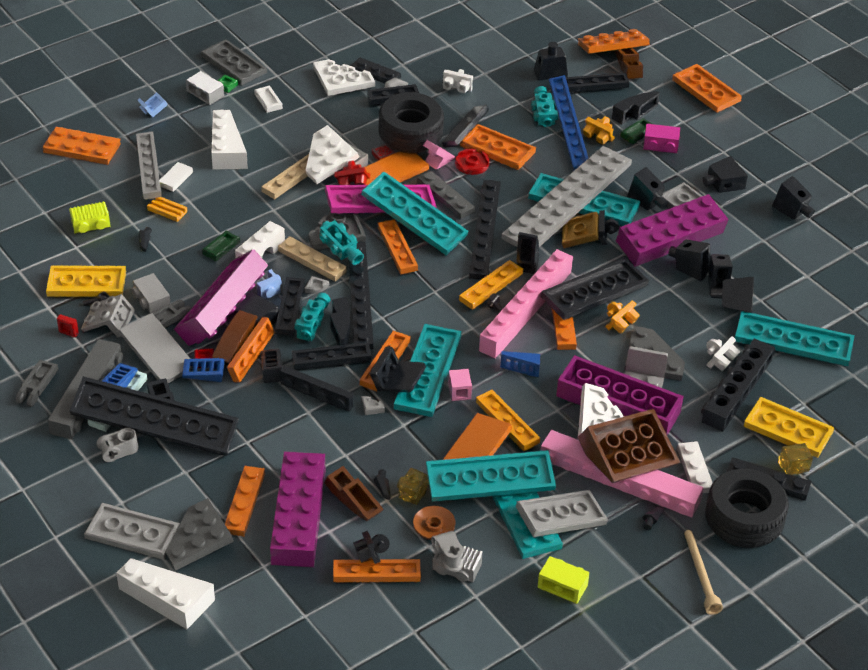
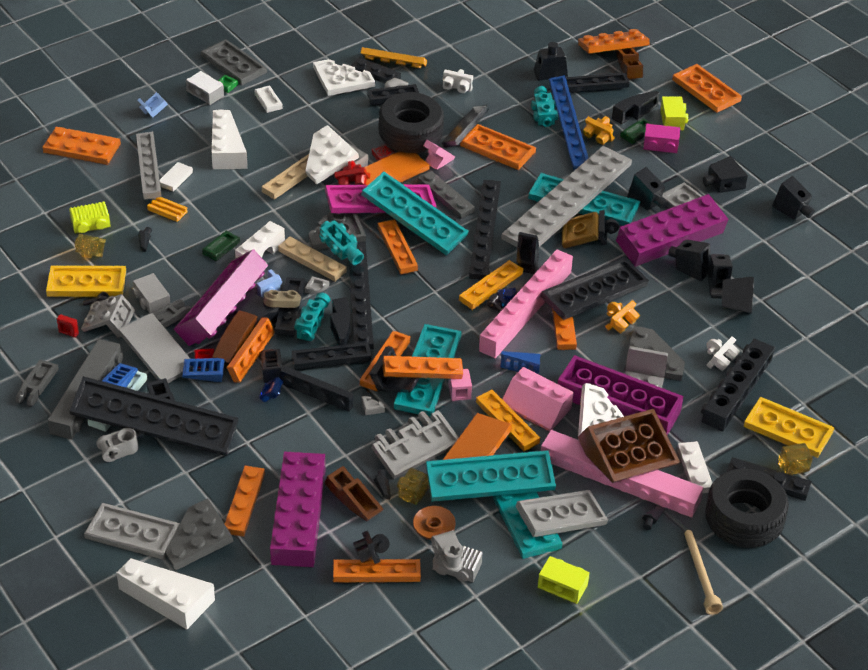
red tile [455,148,490,175] -> none
teal plate [735,311,855,366] -> none
none -> clear yellow brick [75,234,106,259]
none -> clear blue plate [259,377,283,402]
none -> dark tan plate [263,290,301,308]
none -> light orange plate [361,47,427,68]
none -> light grey hinge [371,410,459,479]
none -> orange plate [383,356,463,379]
none -> clear blue plate [497,288,517,308]
none -> bright pink slope [502,367,573,432]
none -> neon yellow brick [660,97,688,130]

